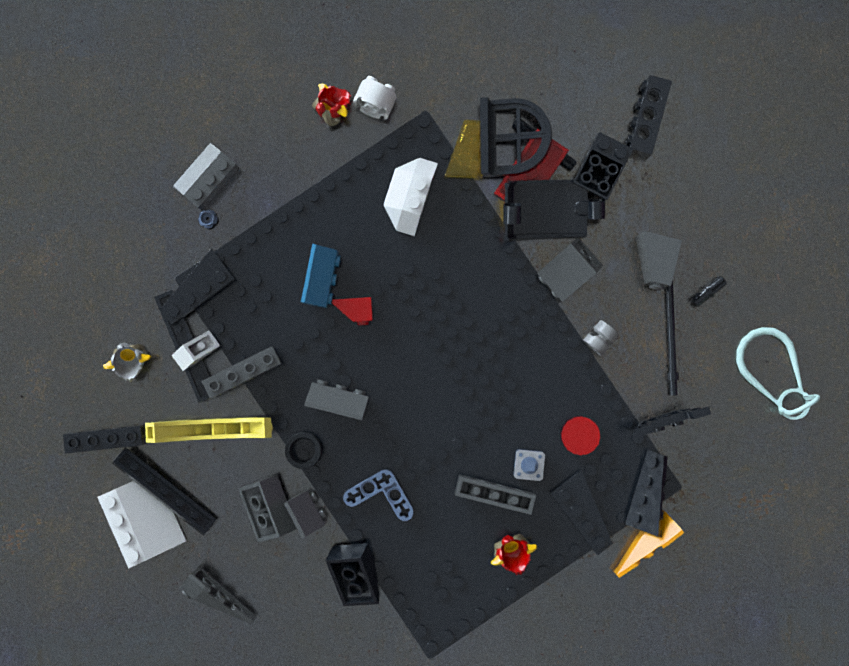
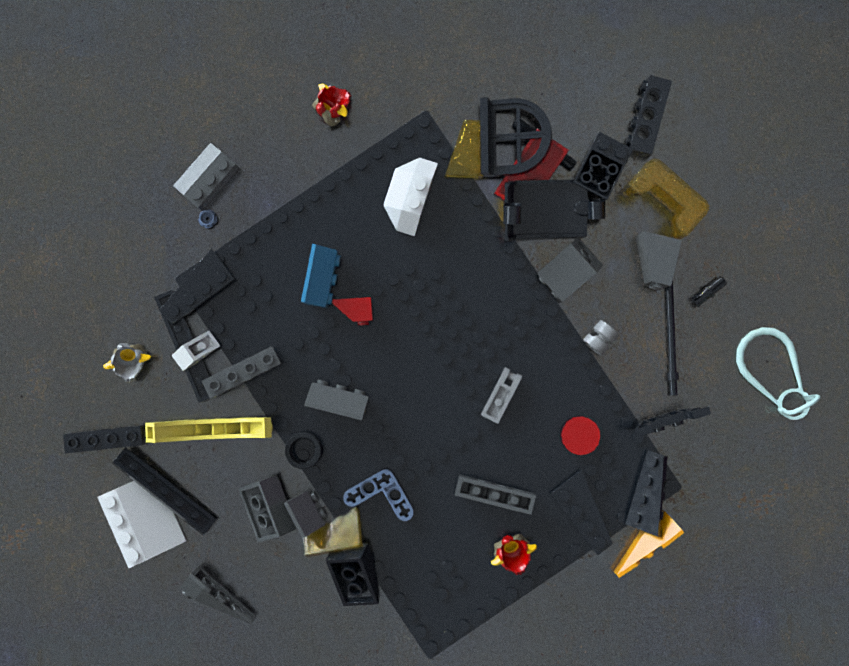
white brick [353,76,397,120] -> none
flat silver piece [513,449,545,481] -> none
none -> clear yellow wing [304,507,362,557]
none -> light grey plate [481,367,522,424]
none -> clear yellow windscreen [620,158,709,240]

